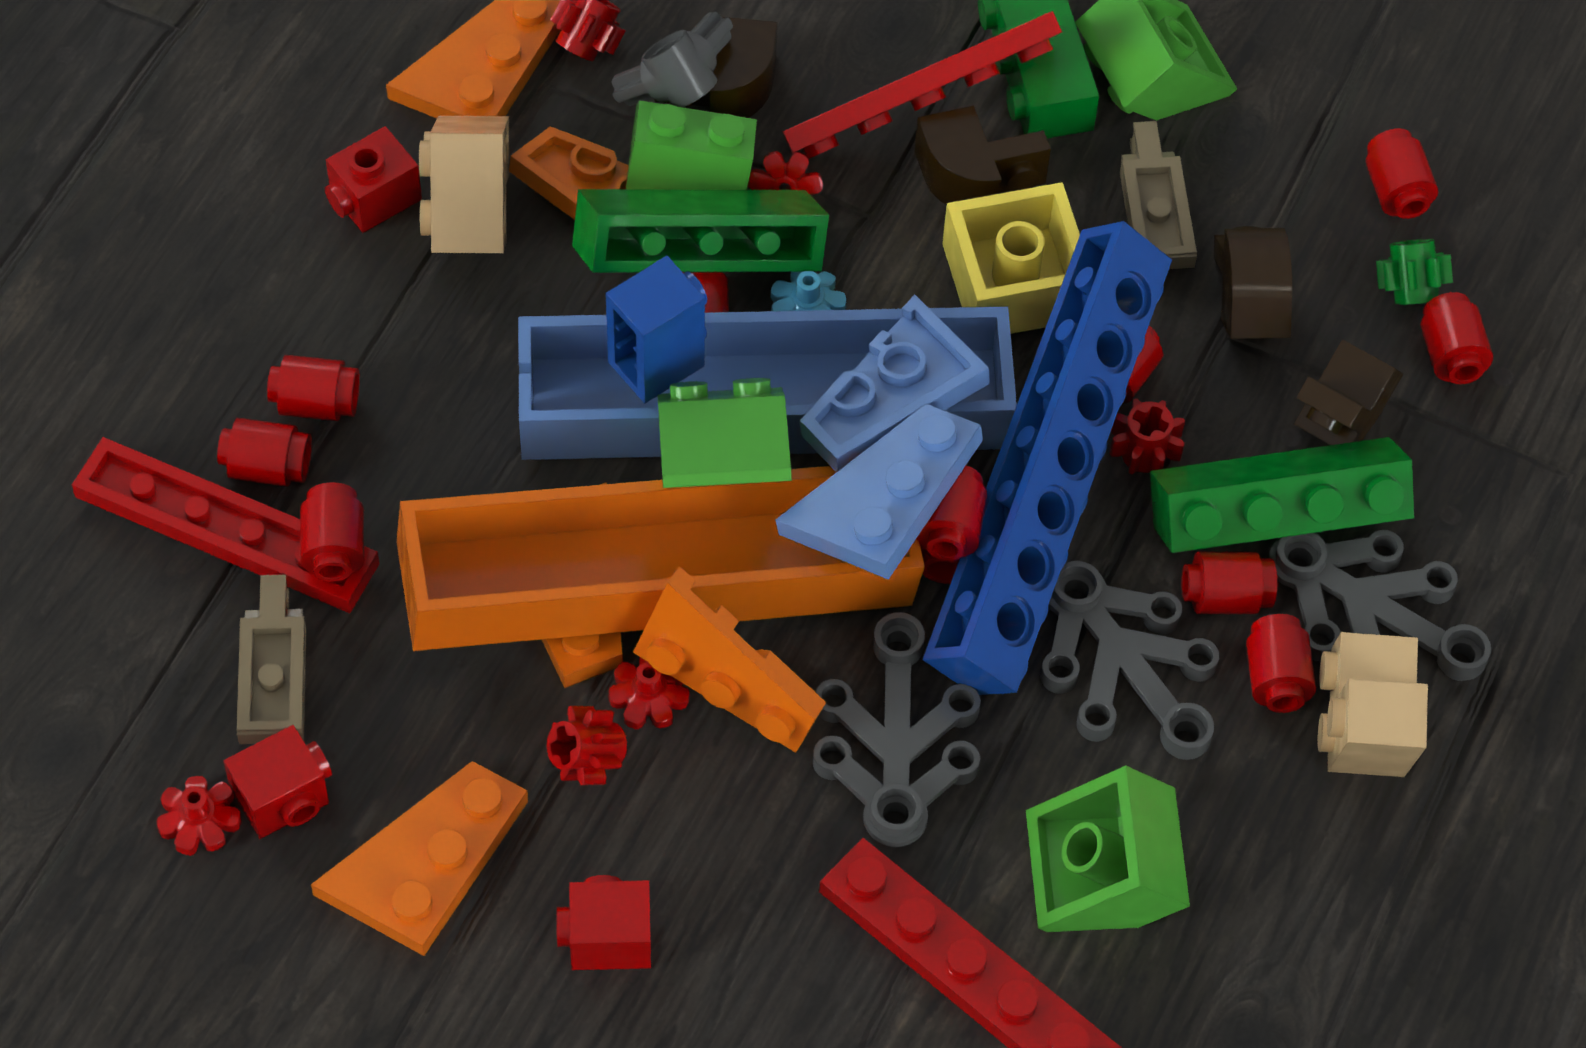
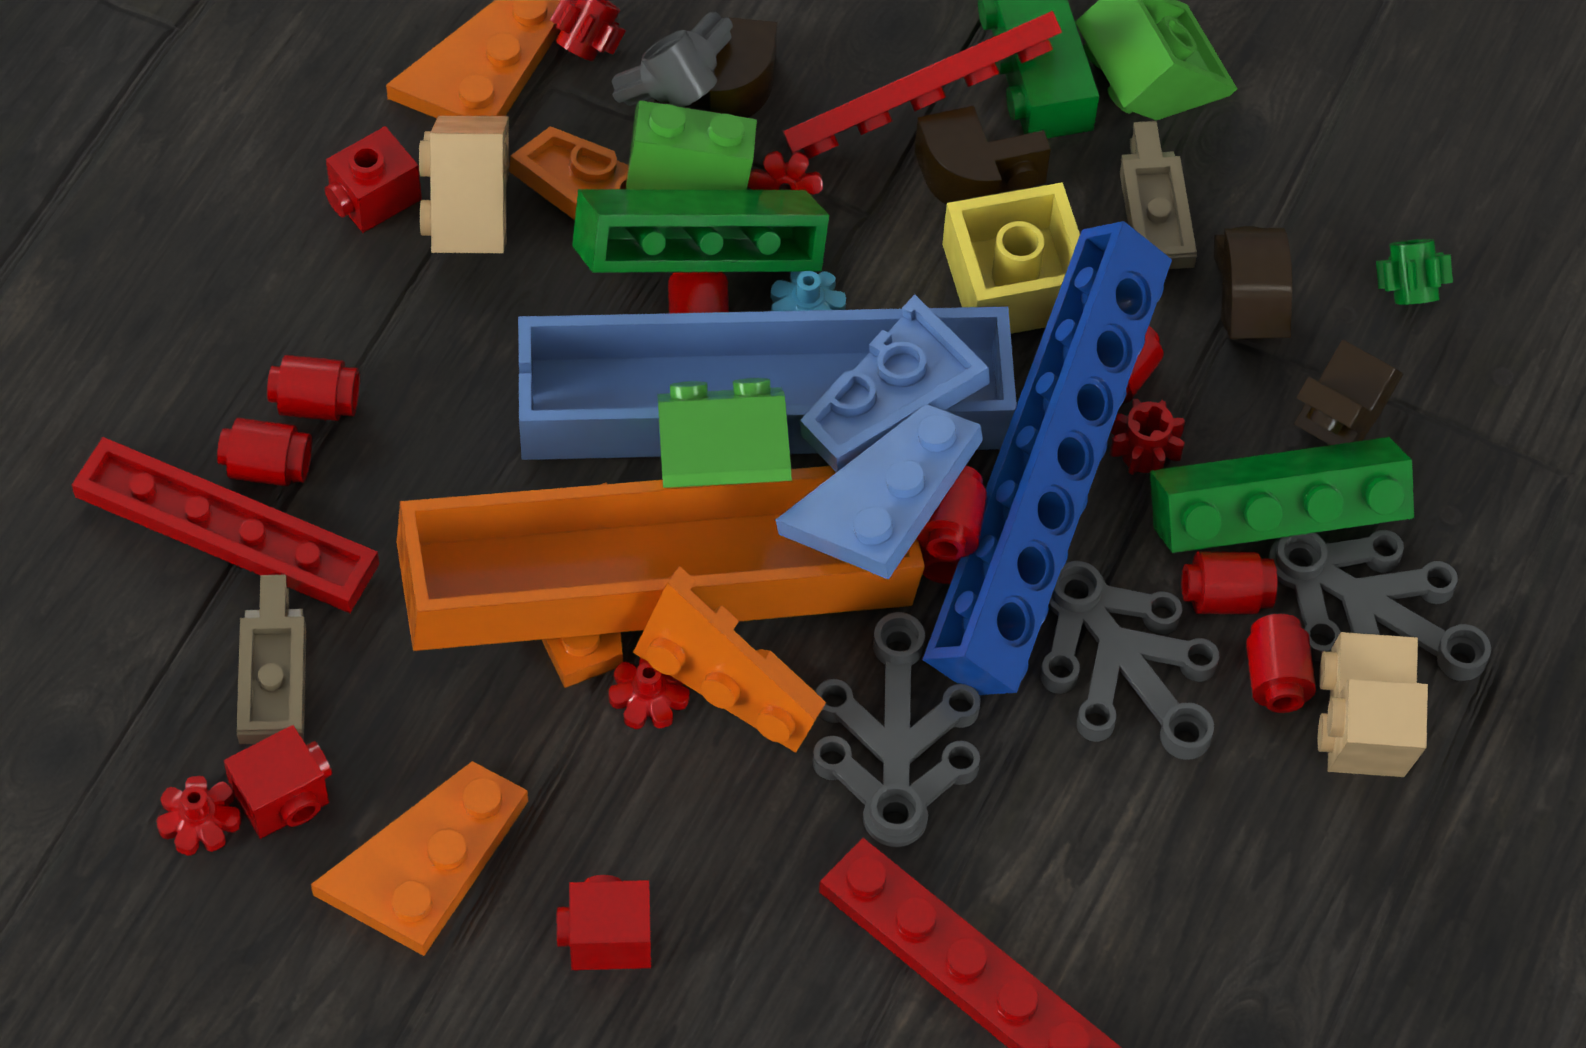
red brick [300,482,365,581] -> none
red gear [547,706,627,785] -> none
blue brick [606,255,707,404] -> none
bright green slope [1026,765,1190,932] -> none
red brick [1365,128,1438,219] -> none
red brick [1420,292,1493,384] -> none

